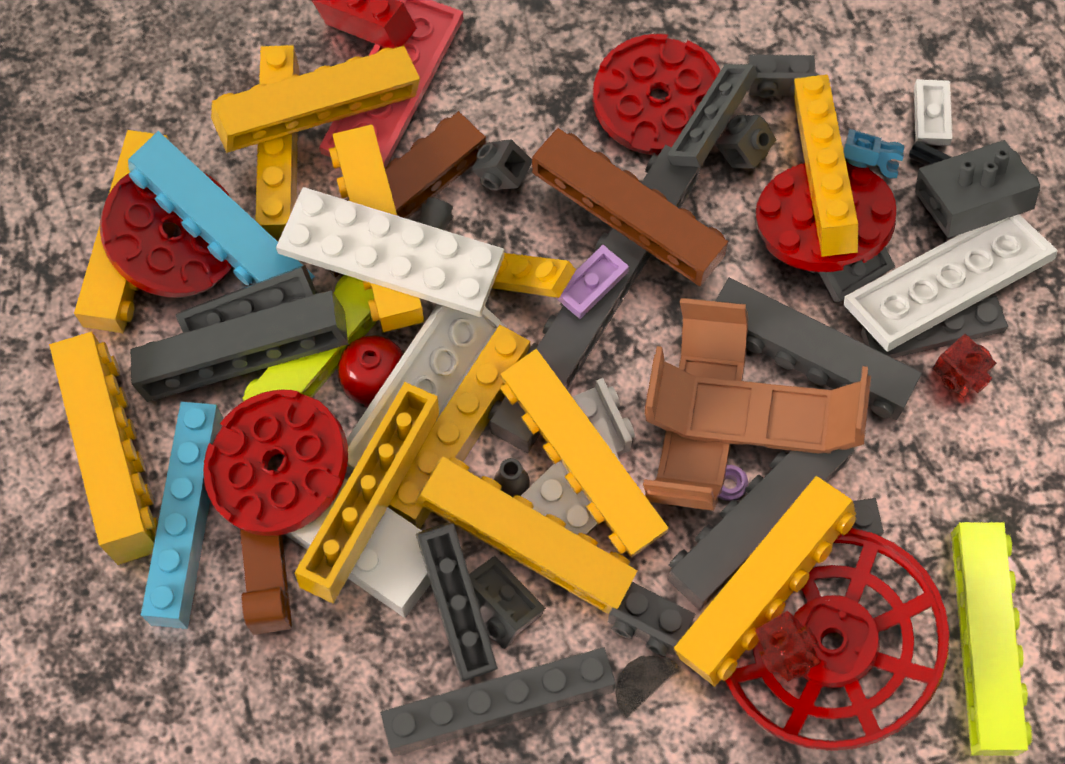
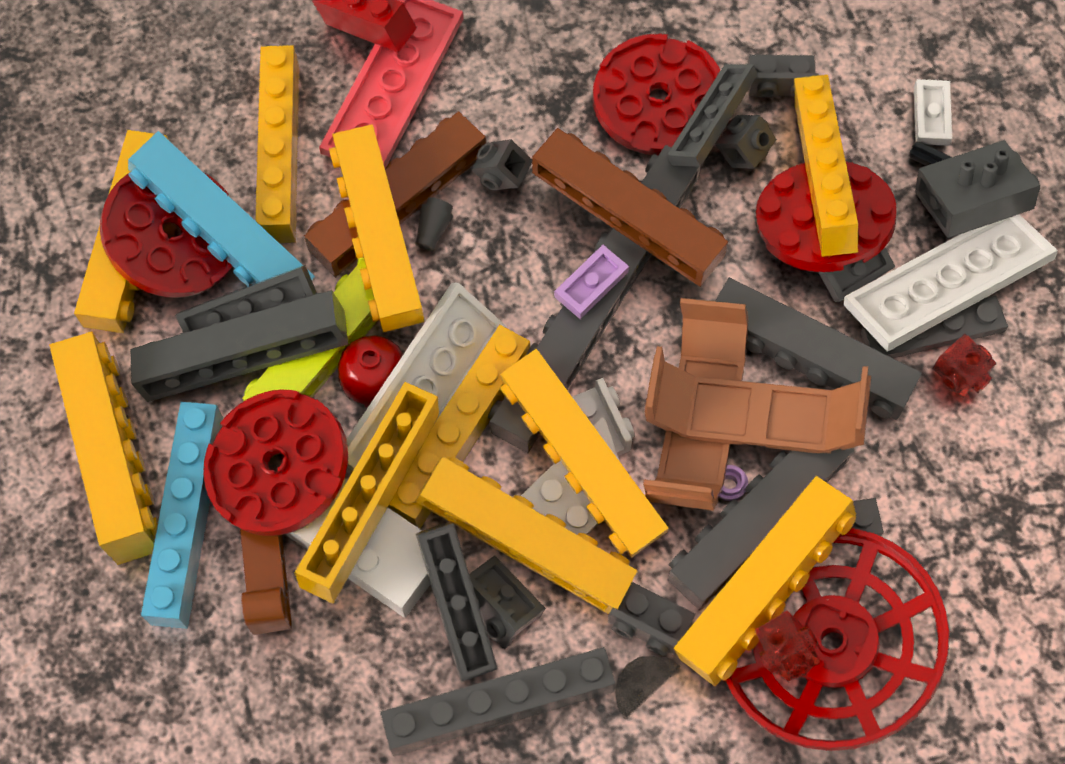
yellow brick [211,46,420,153] -> none
white plate [276,187,504,317] -> none
yellow plate [492,253,576,298] -> none
dark grey cone [494,458,530,497] -> none
dark azure plate [843,129,905,178] -> none
neon yellow brick [951,522,1032,756] -> none

